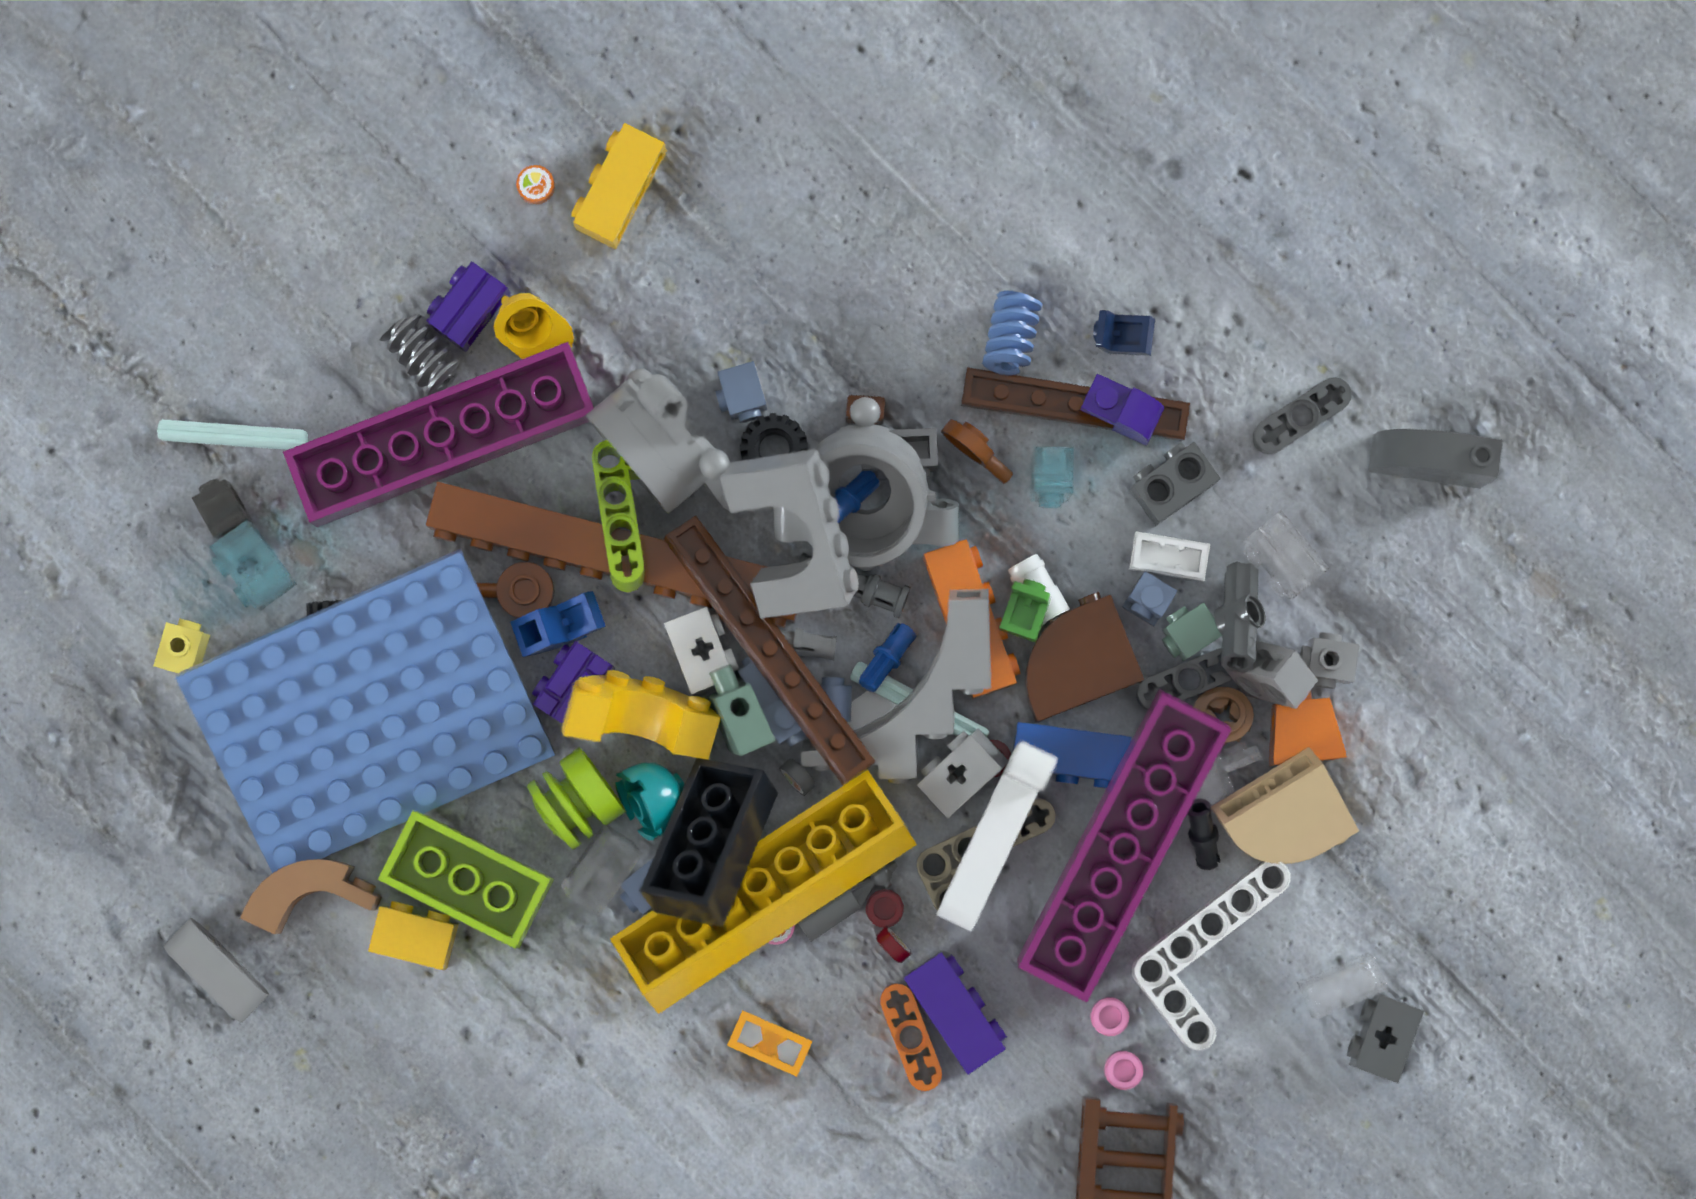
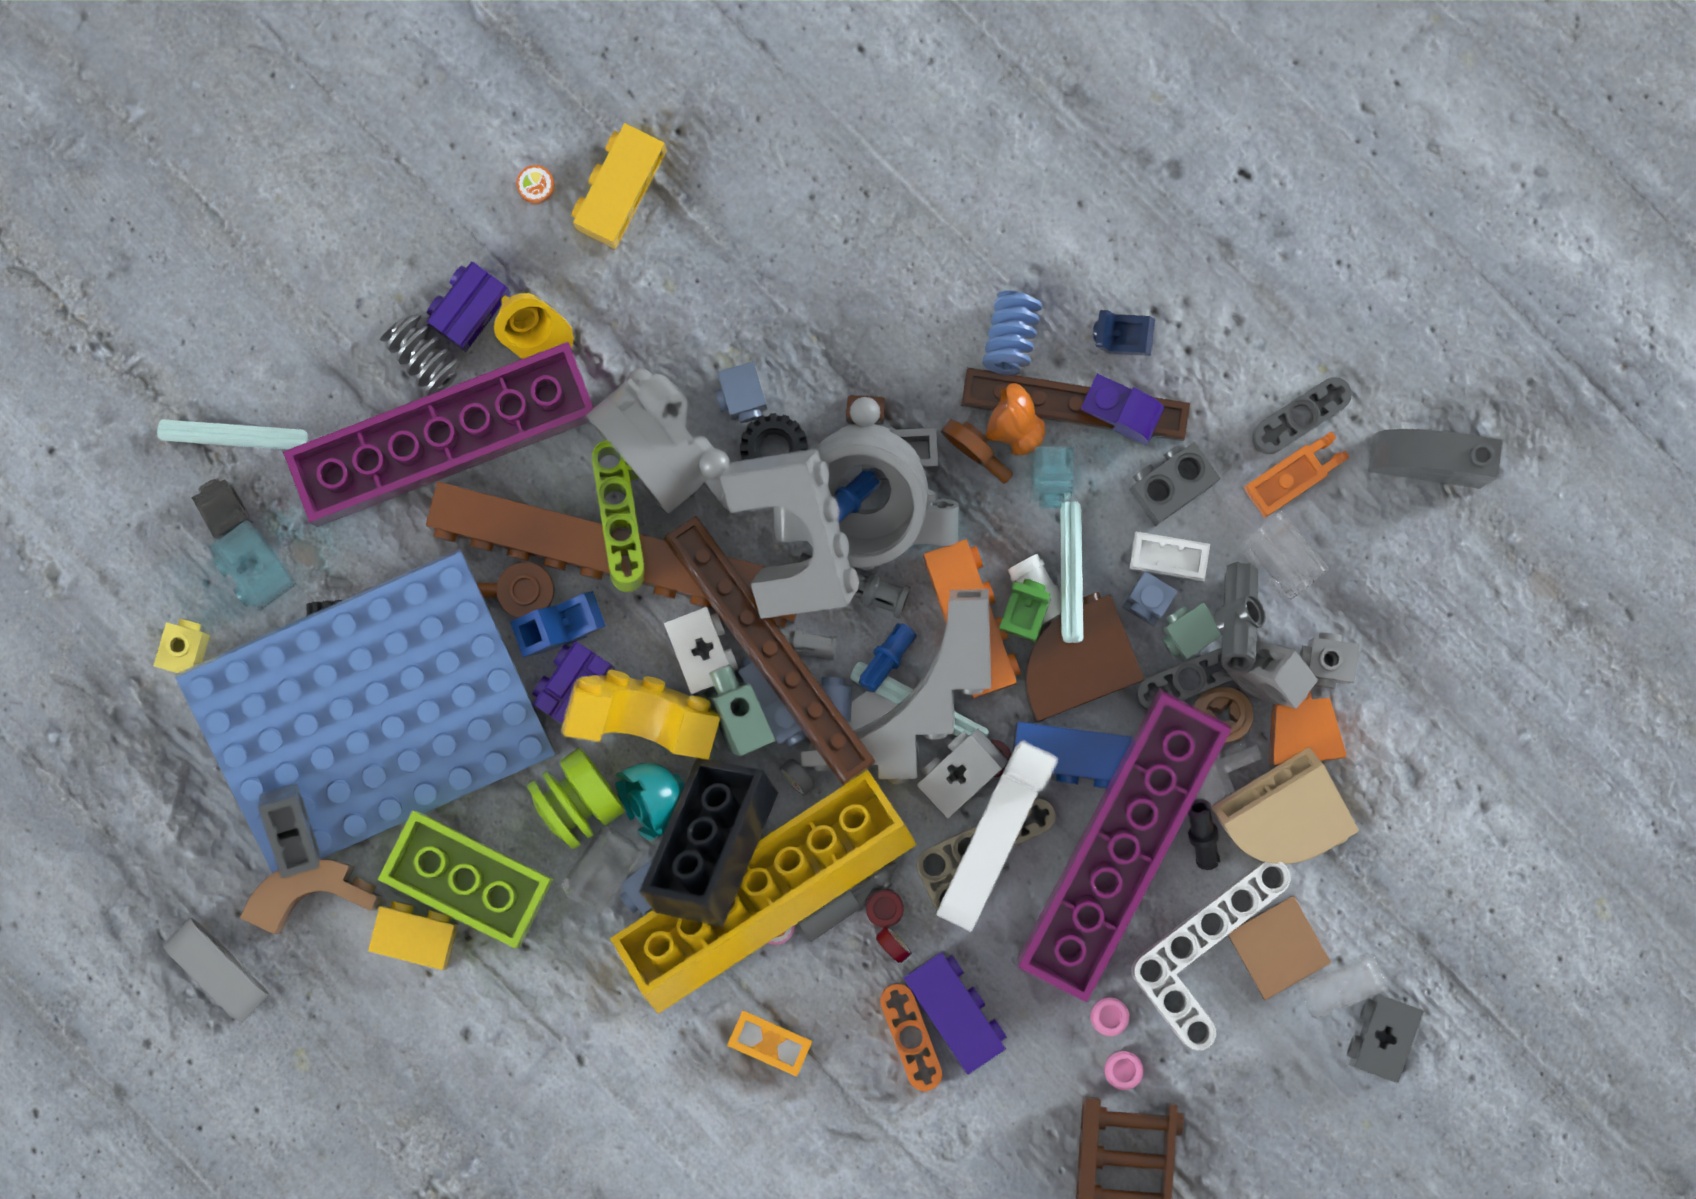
none -> dark grey brick [258,783,320,878]
none -> orange hair [985,383,1046,456]
none -> light aqua axle [1060,501,1083,643]
none -> medium nougat tile [1227,896,1332,1000]
none -> orange hinge [1243,431,1350,519]

